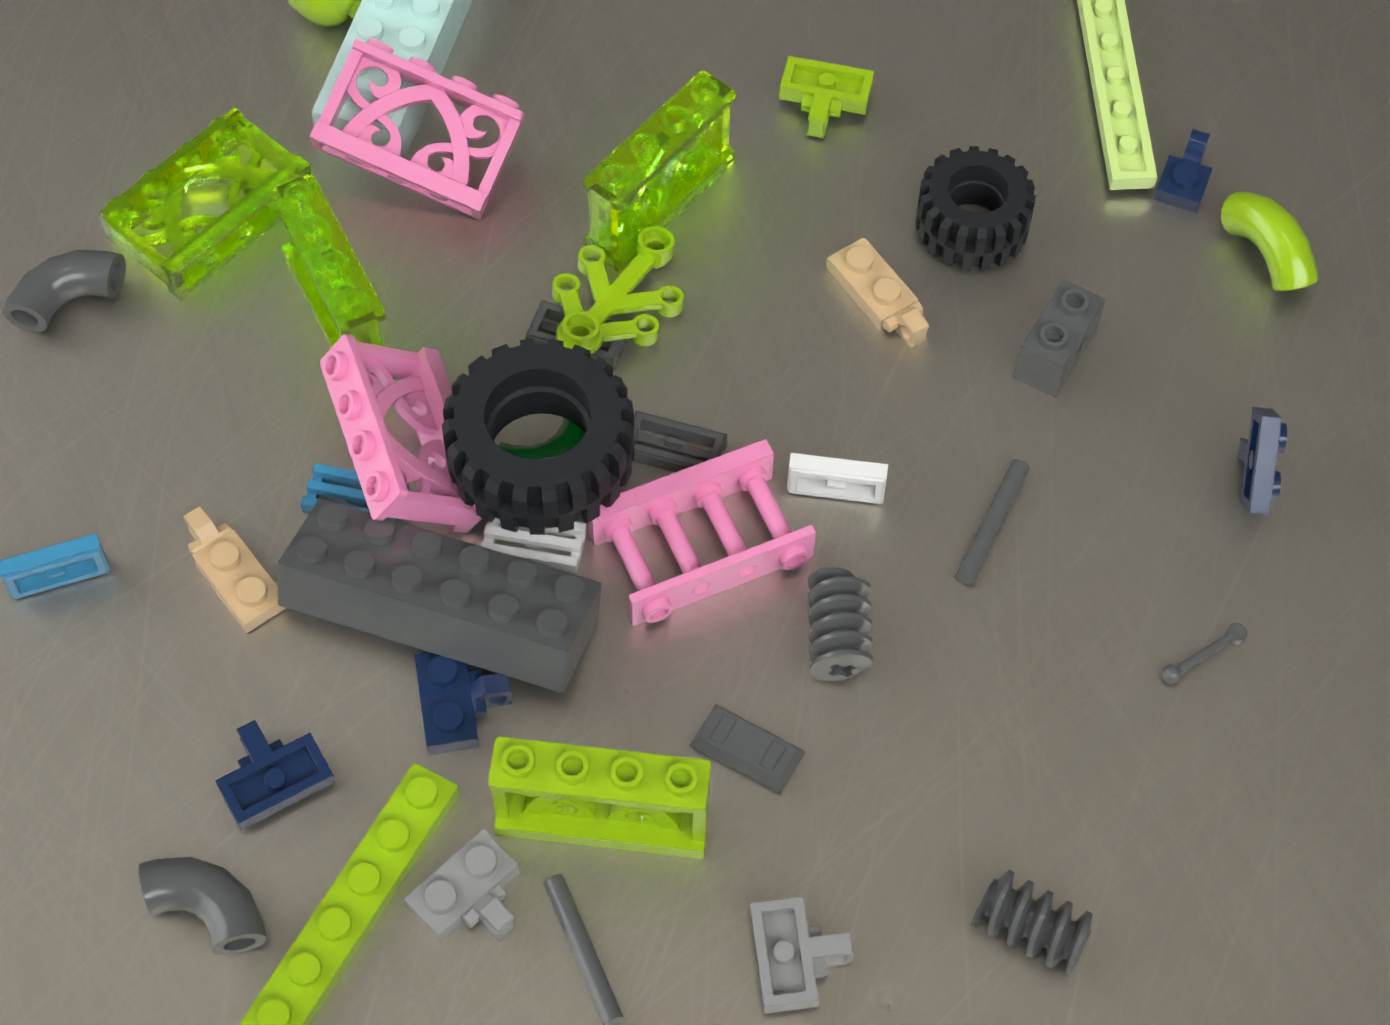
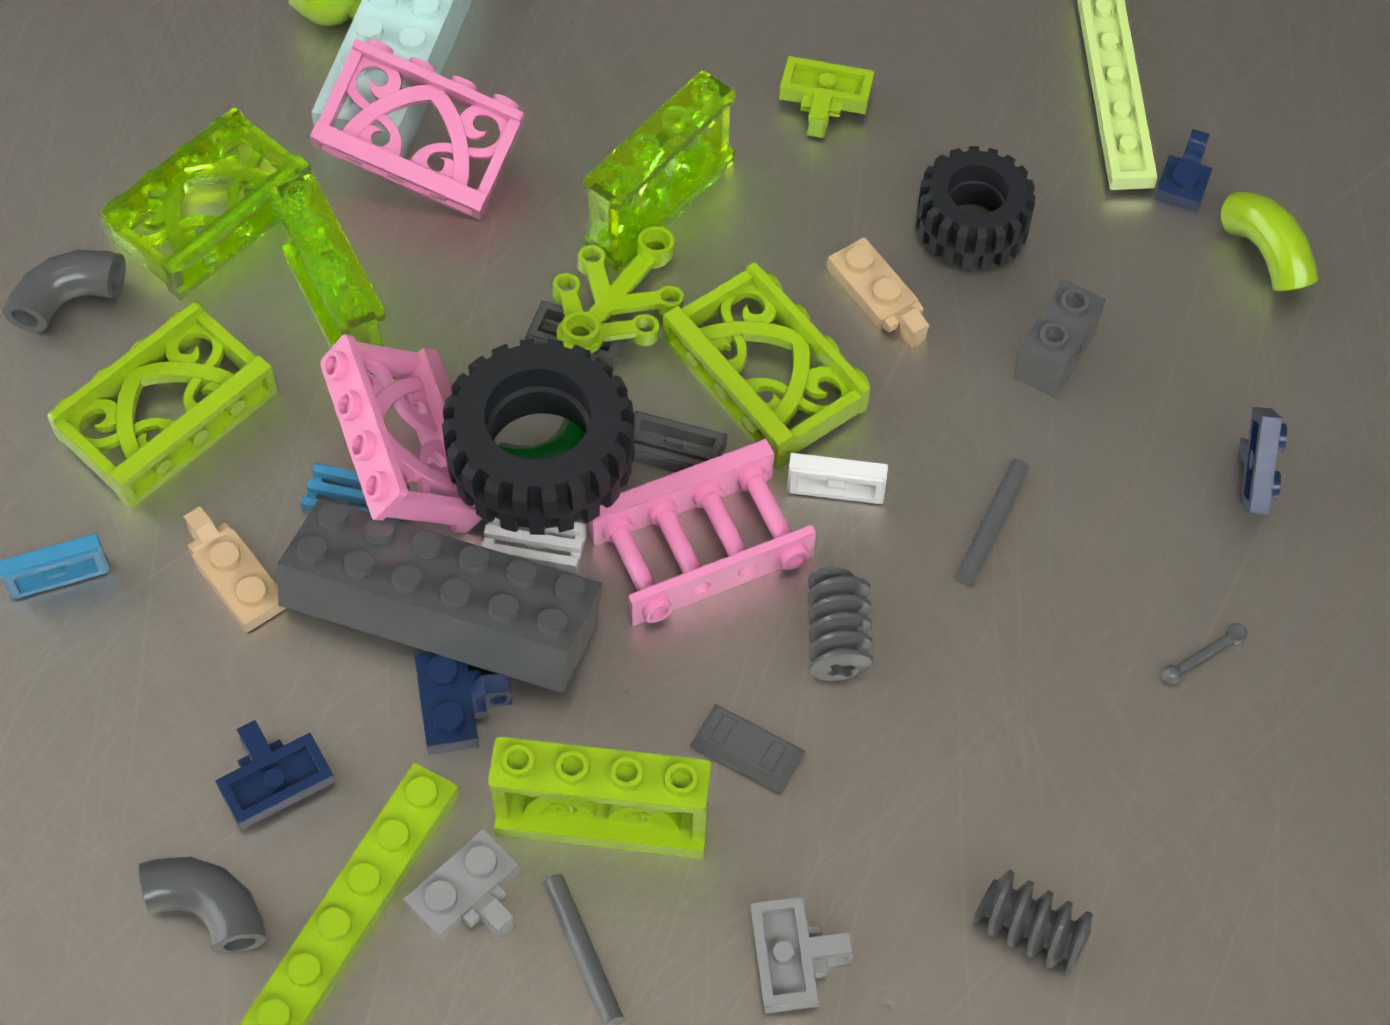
none -> lime fence [47,301,278,509]
none -> lime fence [663,261,870,470]

